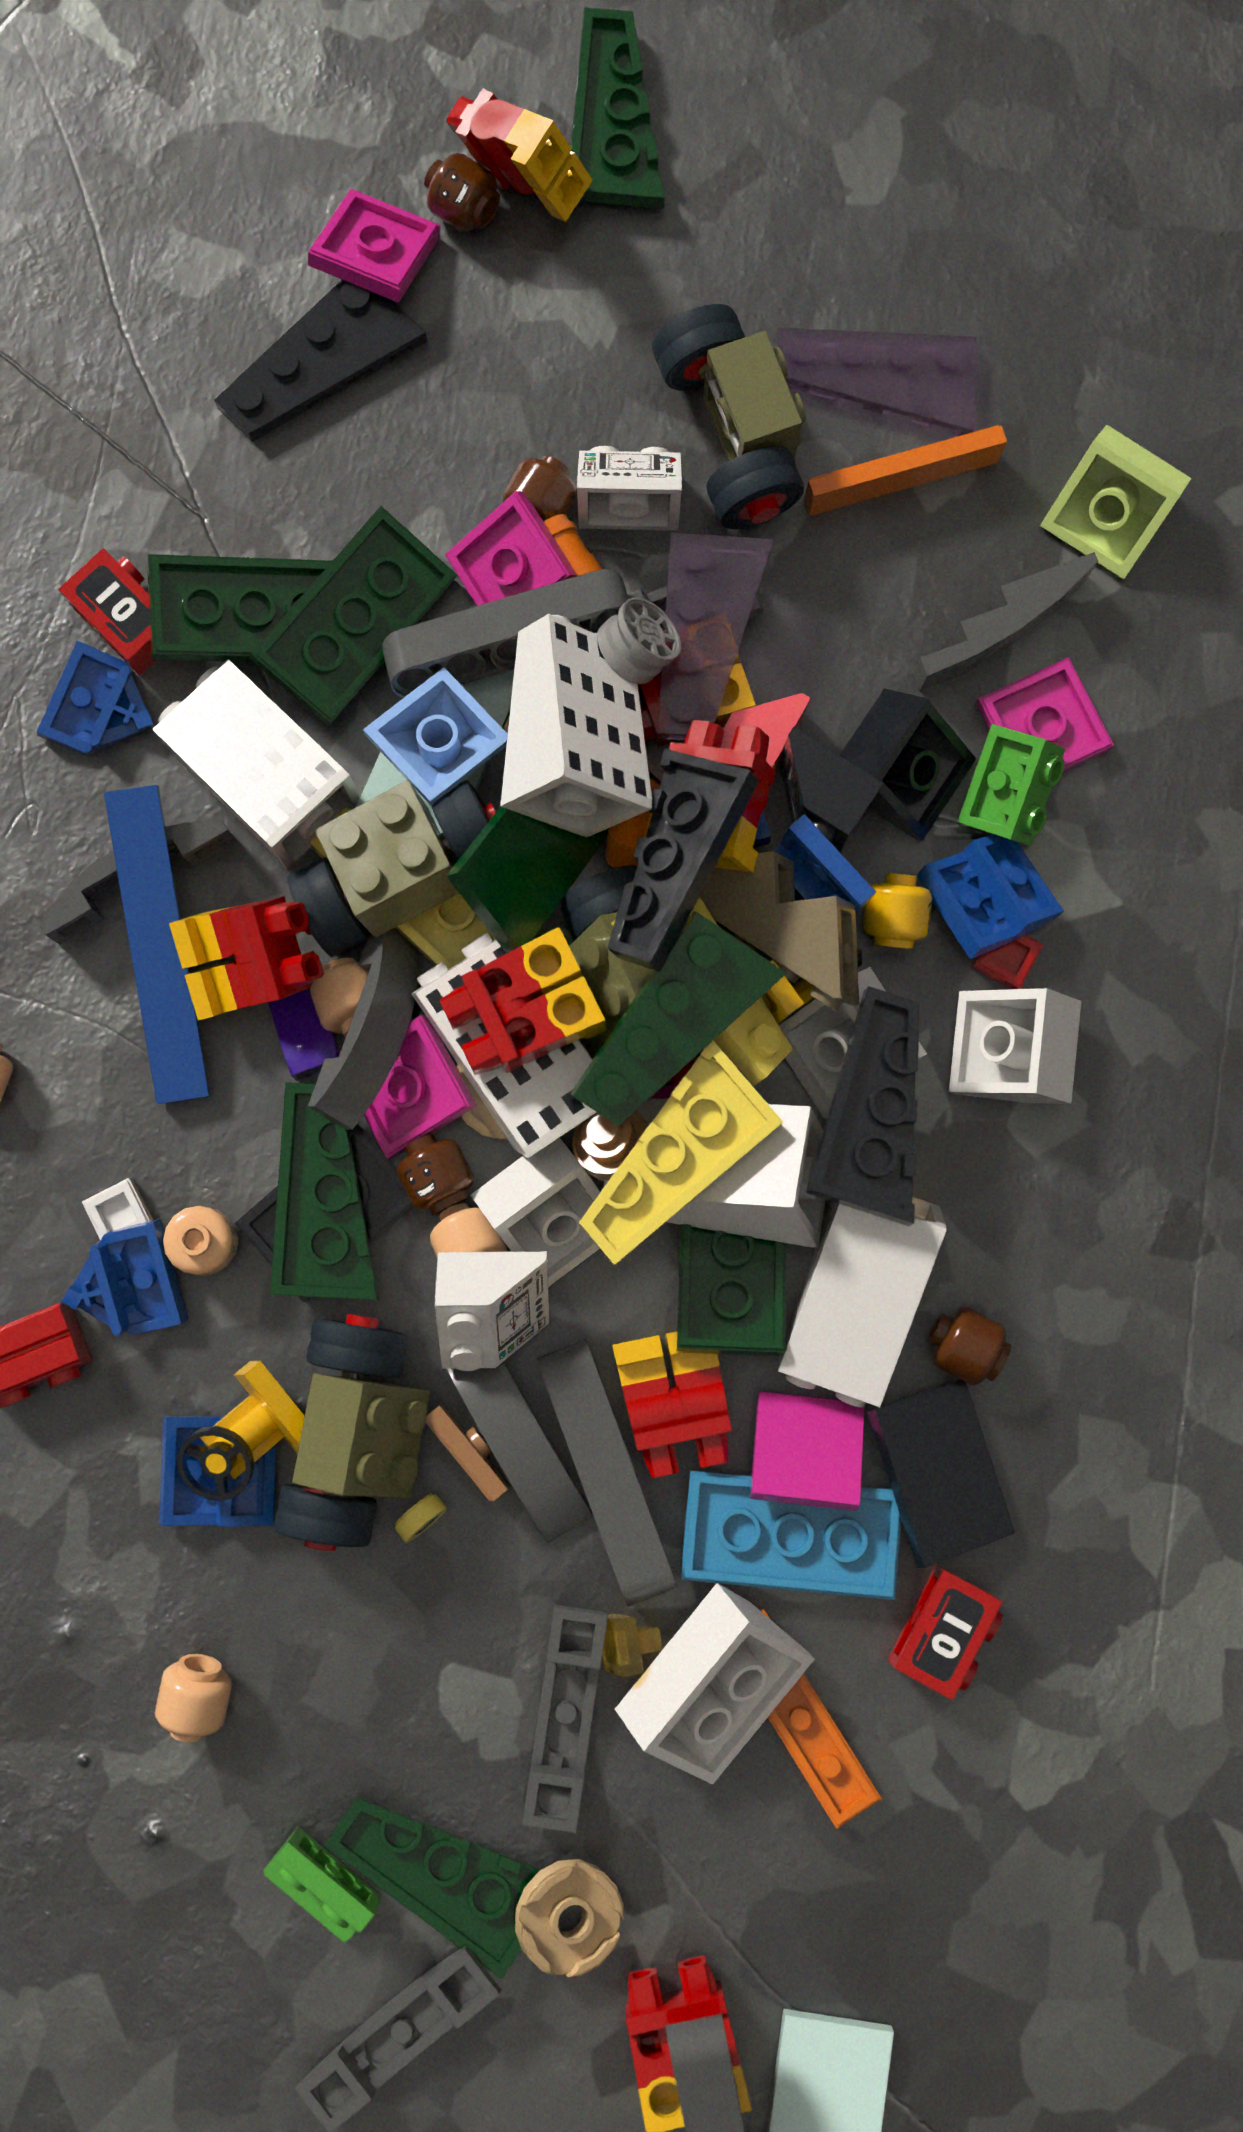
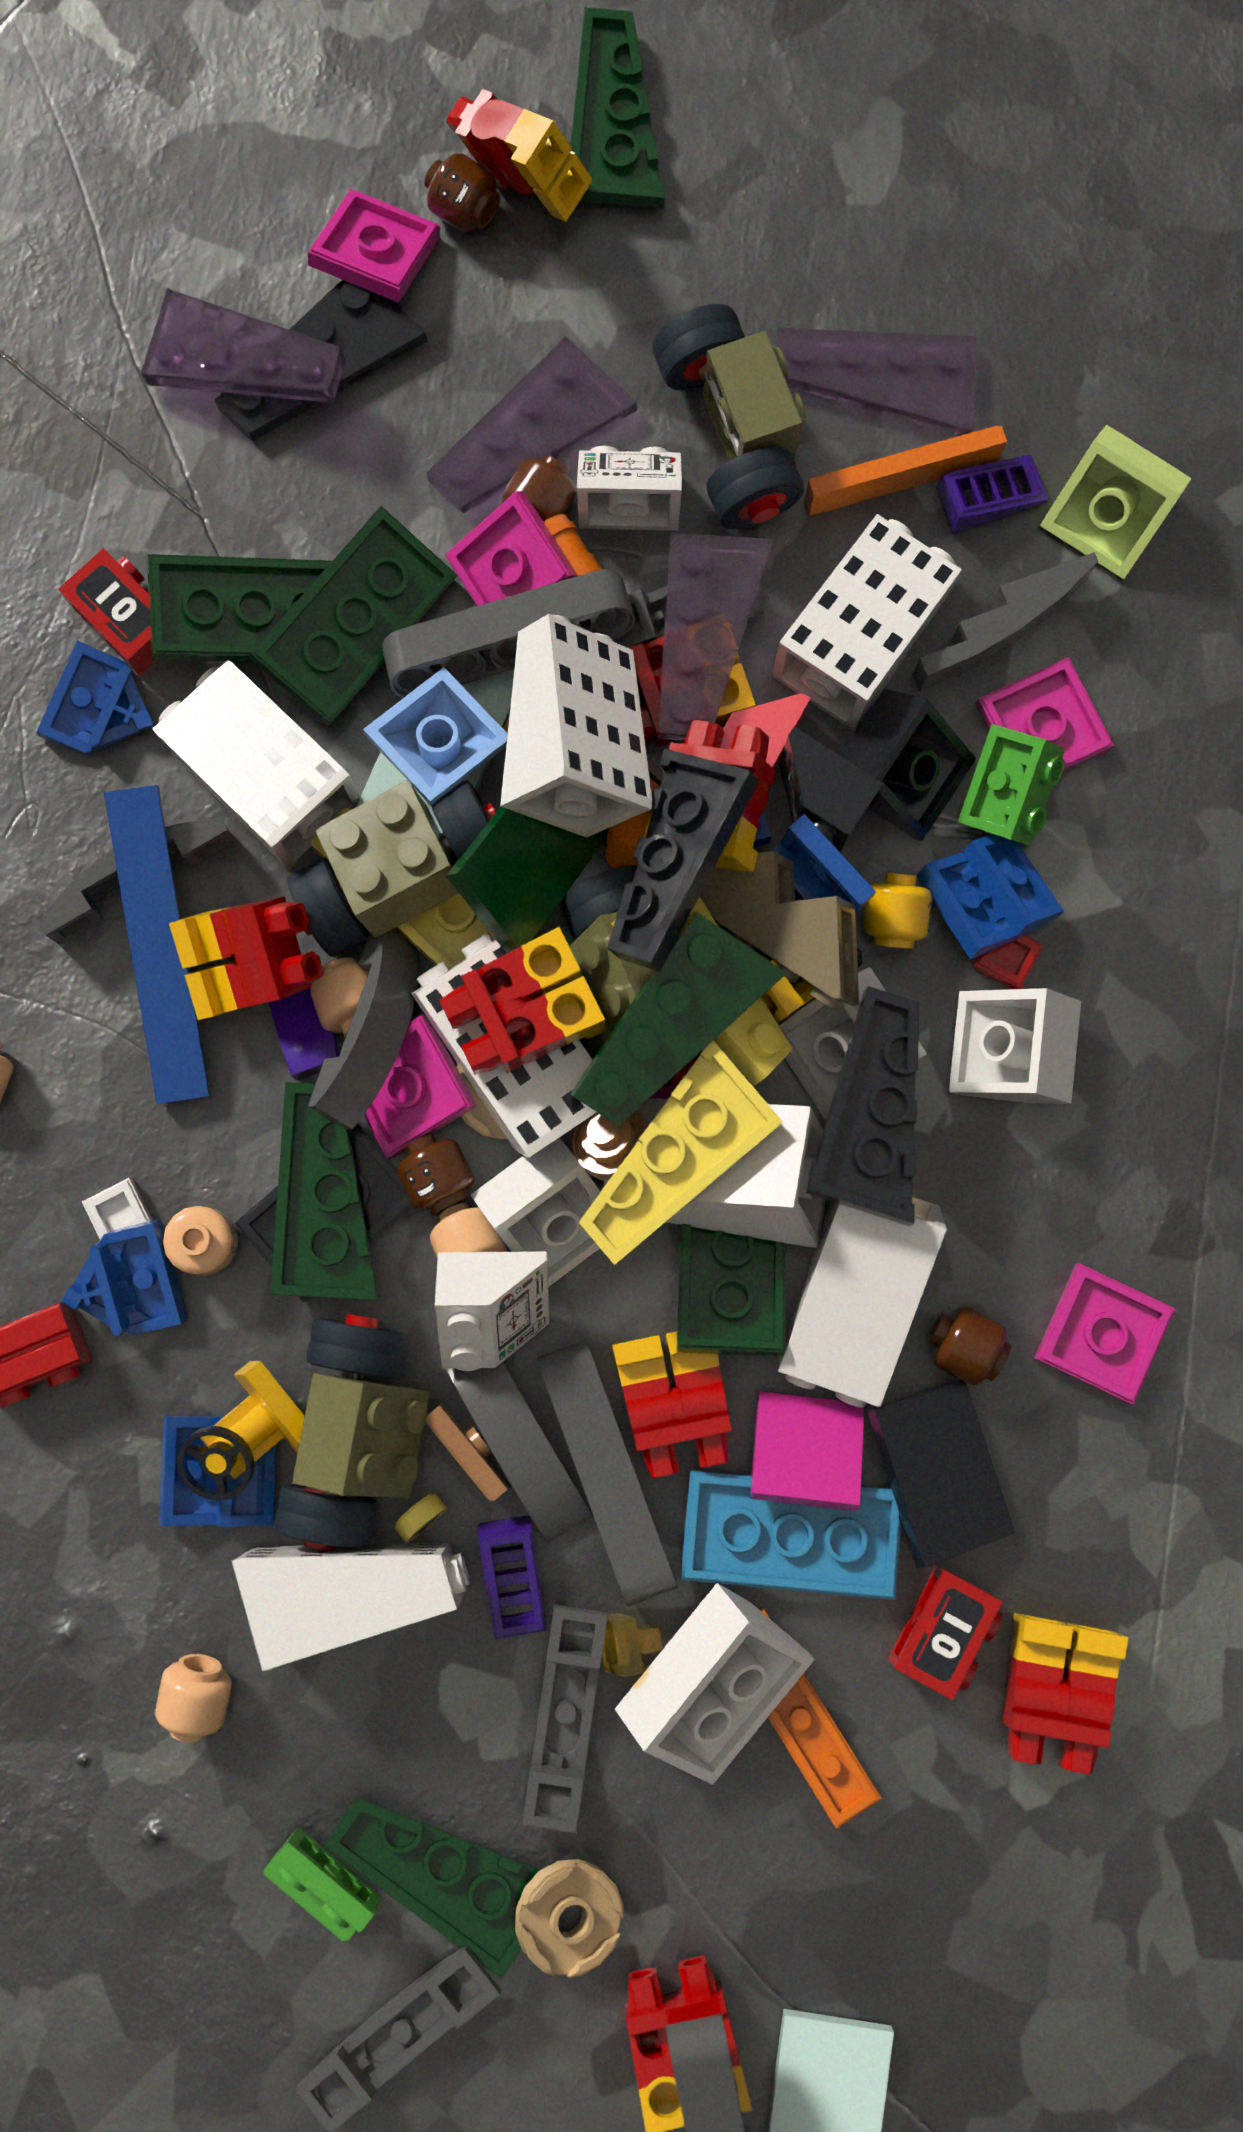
light grey wheel [597,597,681,684] -> none
none -> clear purple wing [141,288,346,403]
none -> white slope [232,1543,470,1671]
none -> clear purple wing [427,336,637,514]
none -> dark purple slope [478,1516,547,1639]
none -> white slope [771,514,962,731]
none -> dark purple slope [936,454,1048,534]
none -> red hips [1001,1613,1129,1775]
none -> dark pink tile [1034,1263,1176,1405]

